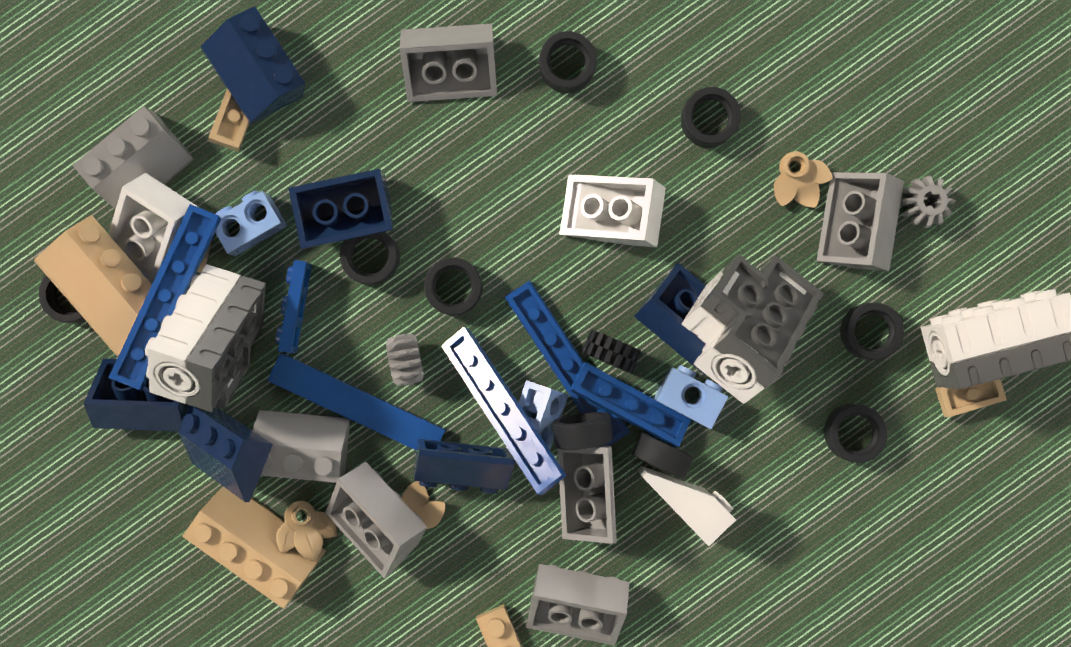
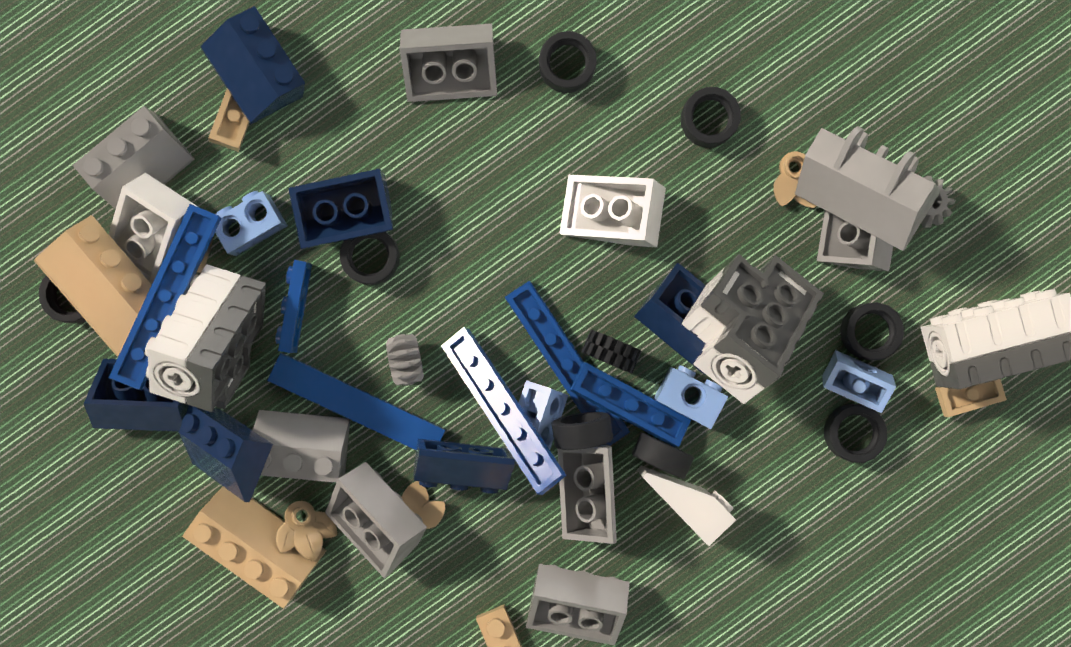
black tyre [424,257,483,316] -> none
none -> light grey piece [795,126,941,251]
none -> light blue brick [822,350,896,413]

